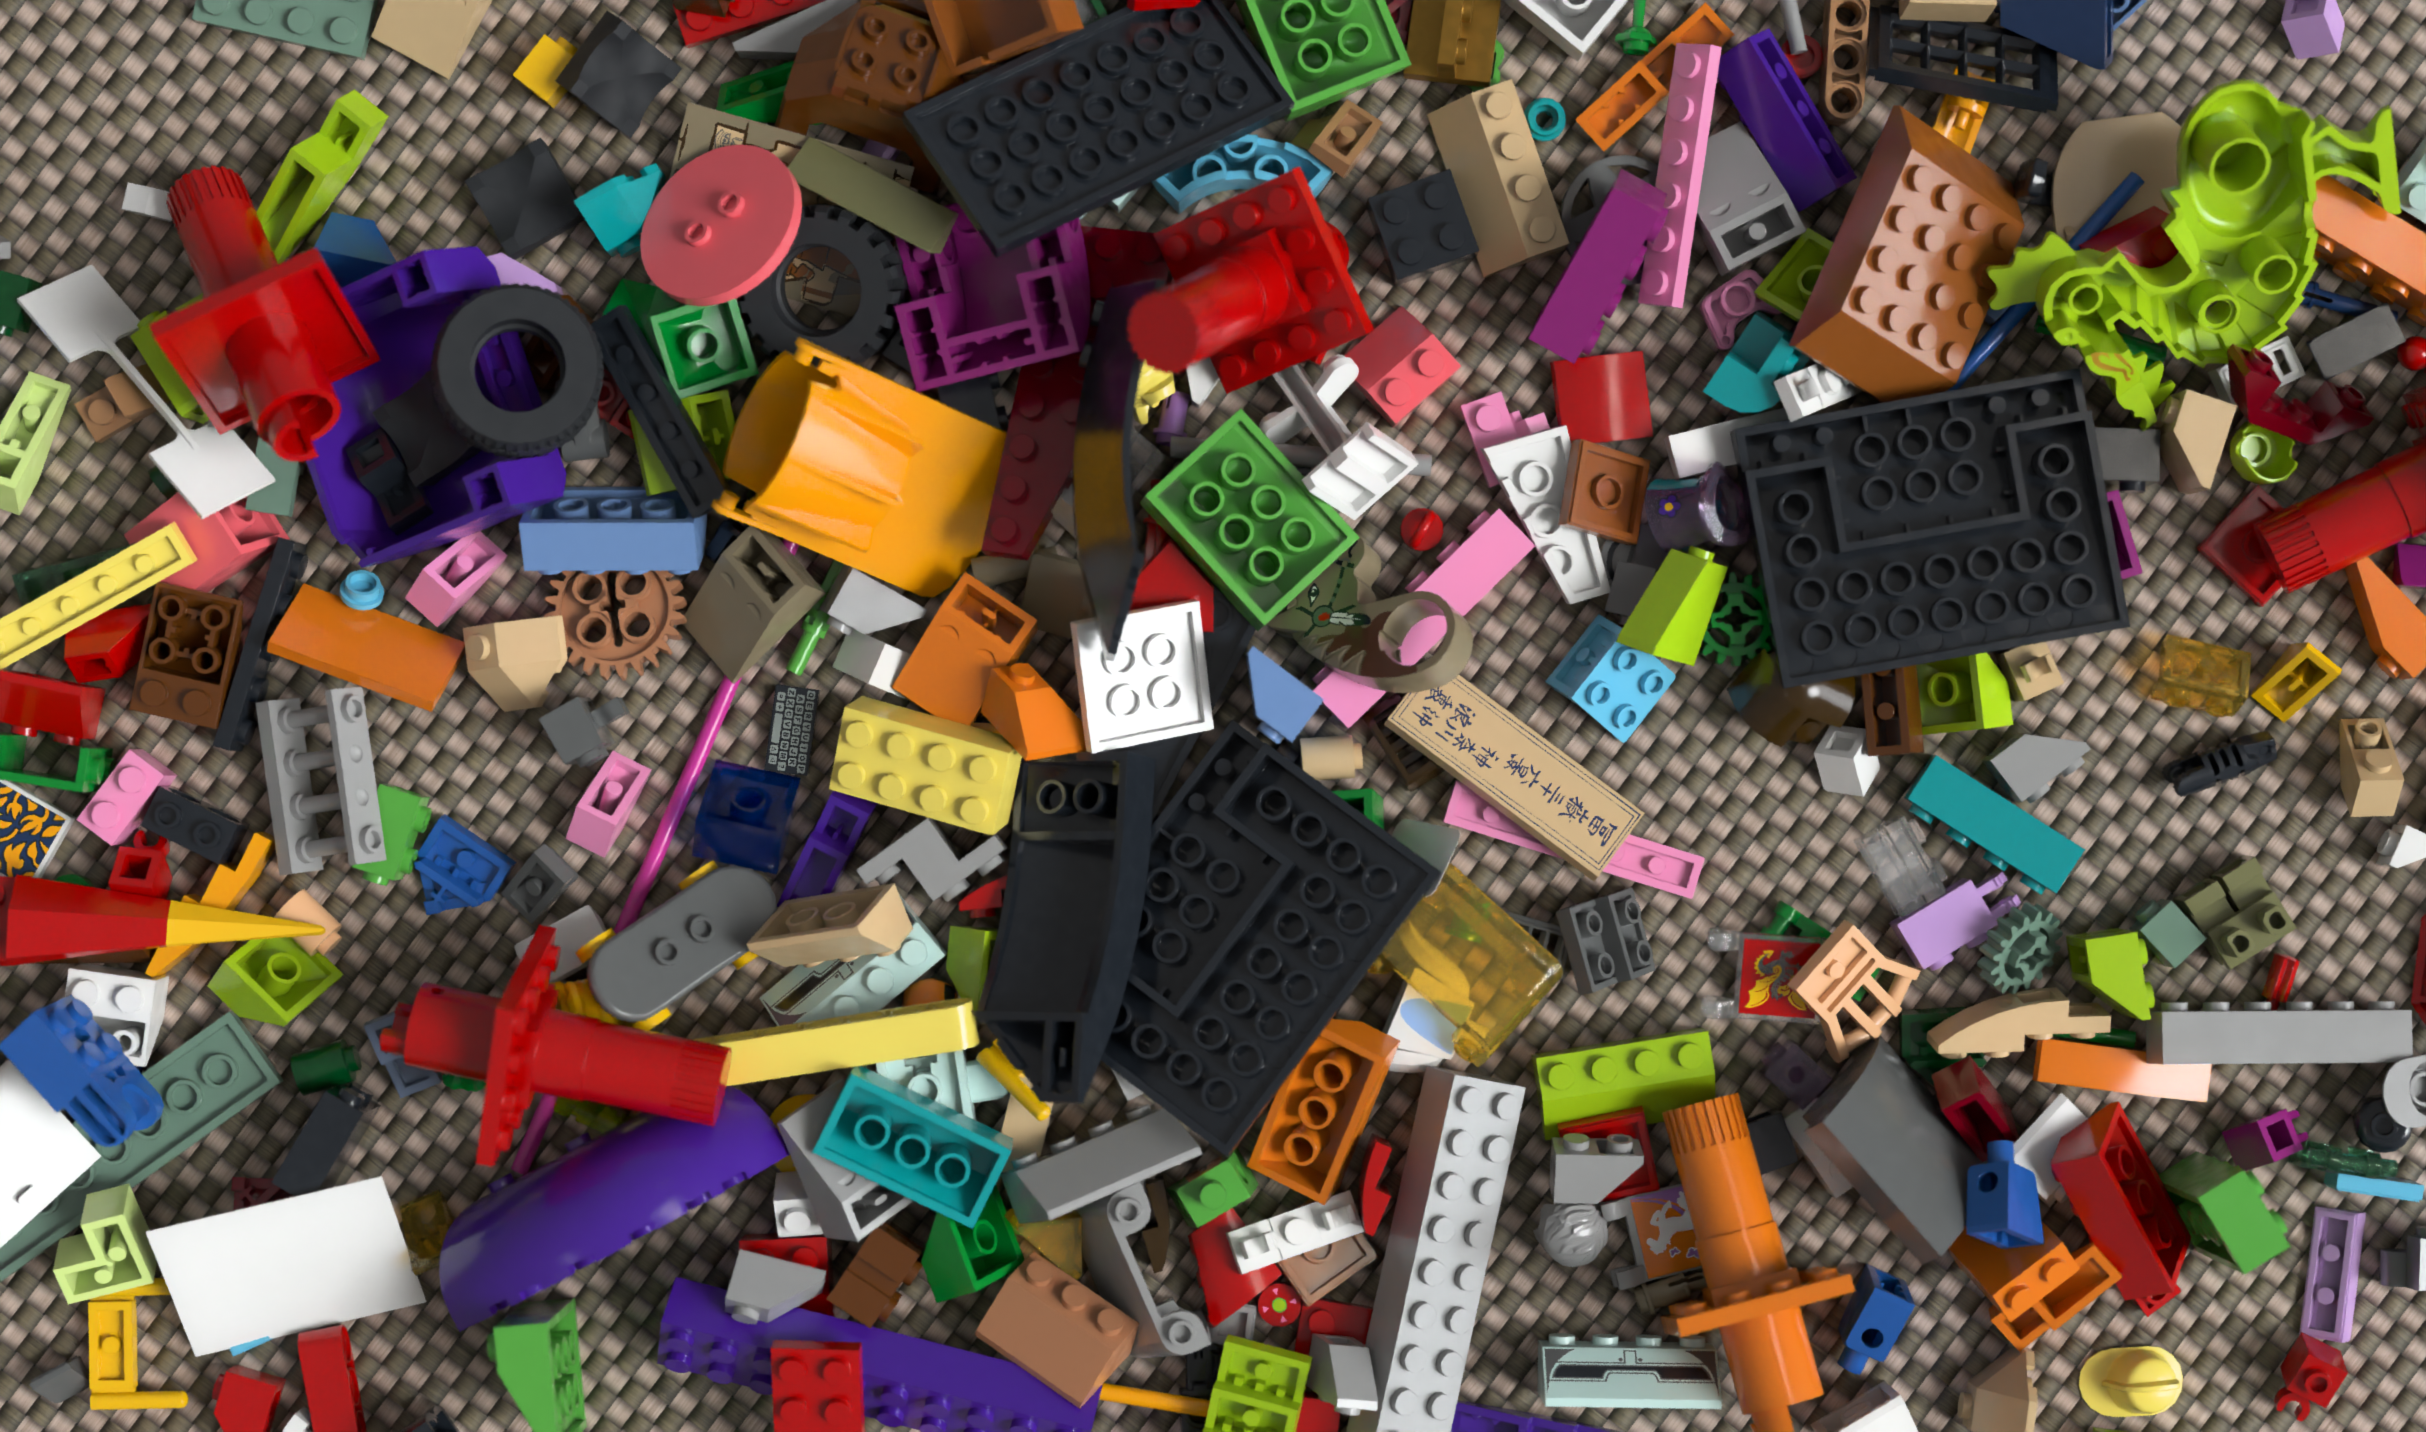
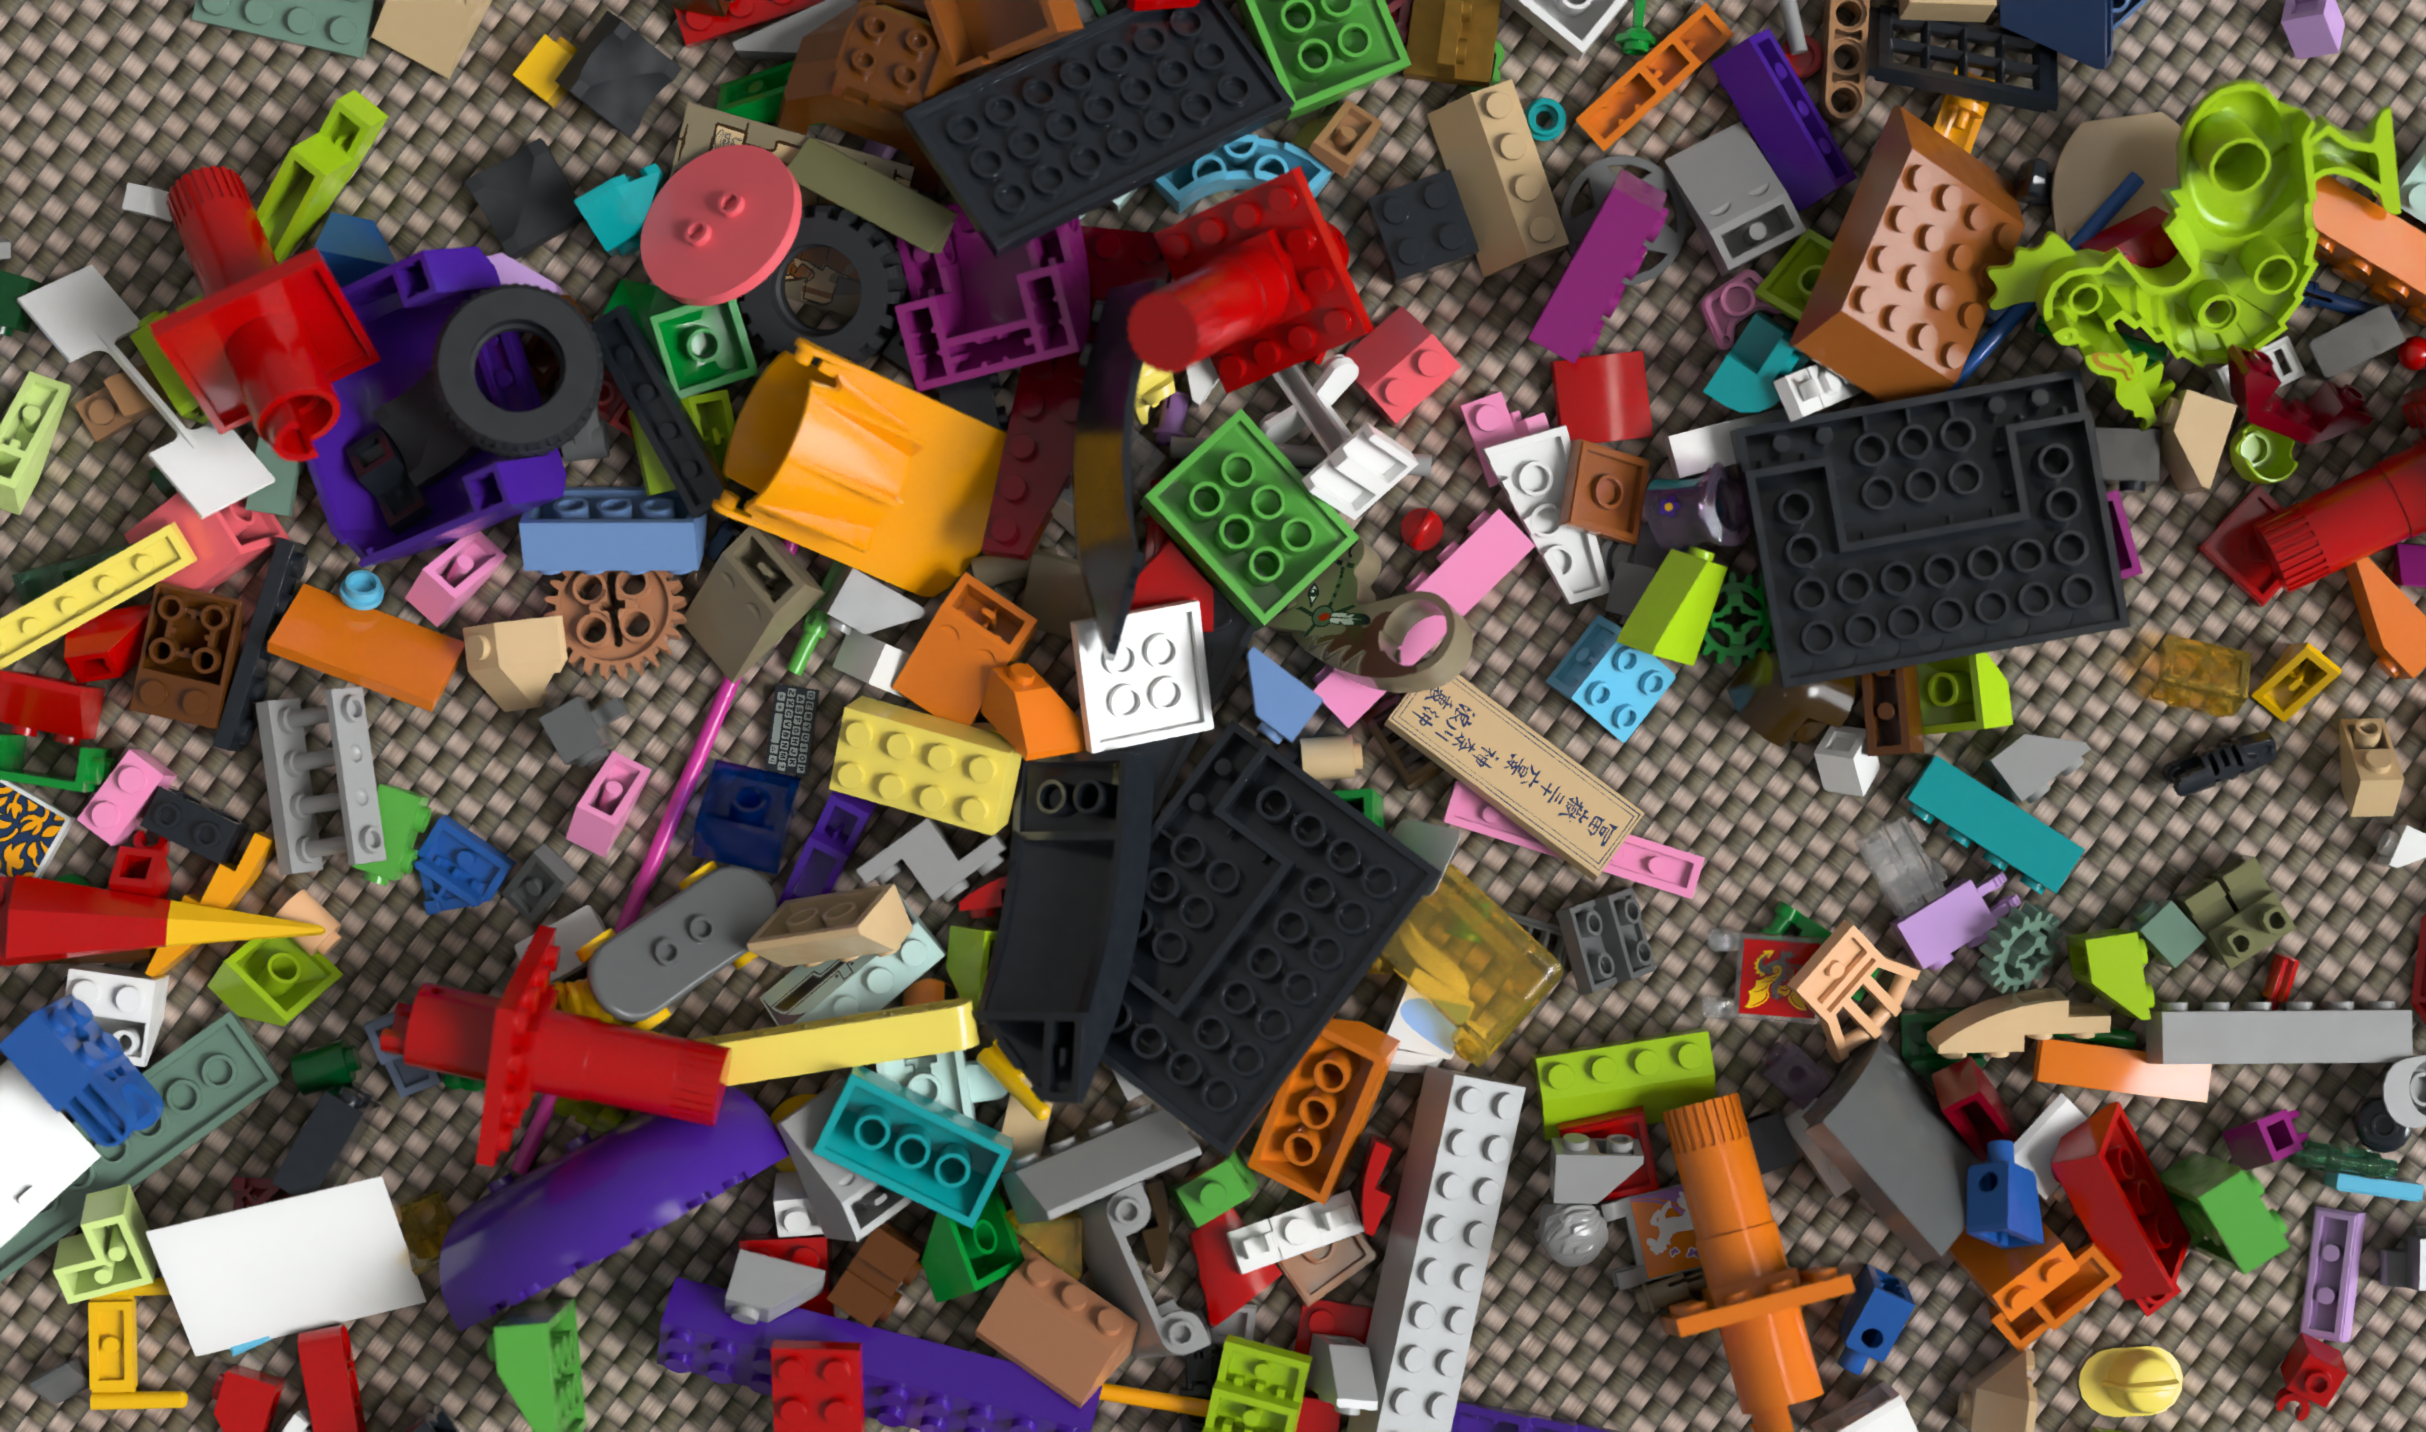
red tile [1257,1281,1301,1327] -> none
light aqua slope [1537,1333,1722,1409] -> none
bright pink plate [1638,43,1722,308] -> none
tan brick [1994,642,2064,702] -> none

